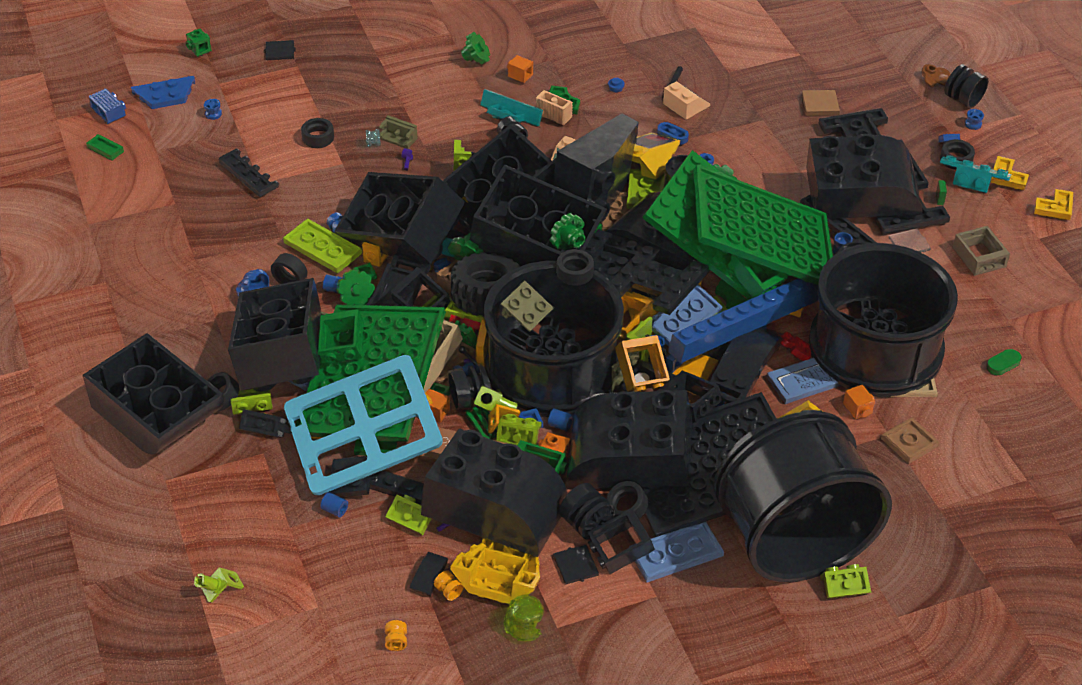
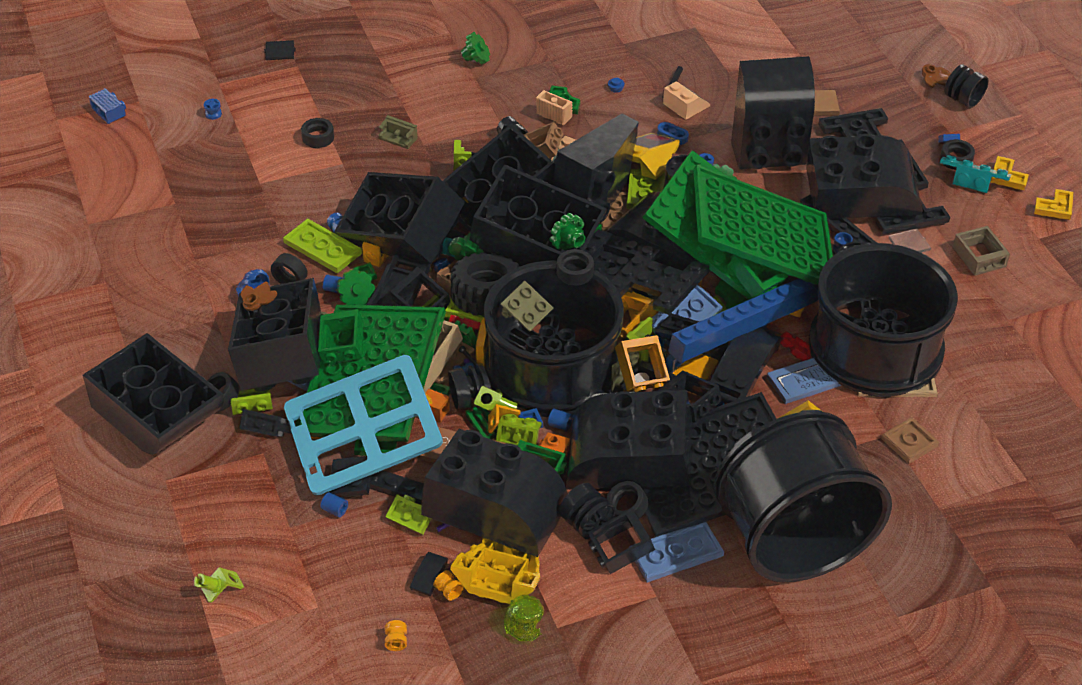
green tile [86,134,124,161] -> none
blue wing [131,76,195,109] -> none
green brick [186,29,212,57] -> none
black hinge [219,148,279,197] -> none
clear light blue wheel [365,129,381,147] -> none
dark purple hand [402,148,413,171] -> none
teal bracket [480,89,543,126] -> none
orange brick [507,55,533,83] -> none
black piece [553,545,599,585] -> none
lime bracket [820,564,871,599] -> none
orange brick [843,385,875,420] -> none
green tile [936,180,947,205] -> none
blue wheel [965,109,984,130] -> none
green tile [987,349,1022,375] -> none
none -> dark orange plate [241,281,277,311]
none -> medium nougat window [524,122,563,158]
none -> black plate [654,313,699,341]
none -> black brick [731,56,815,169]

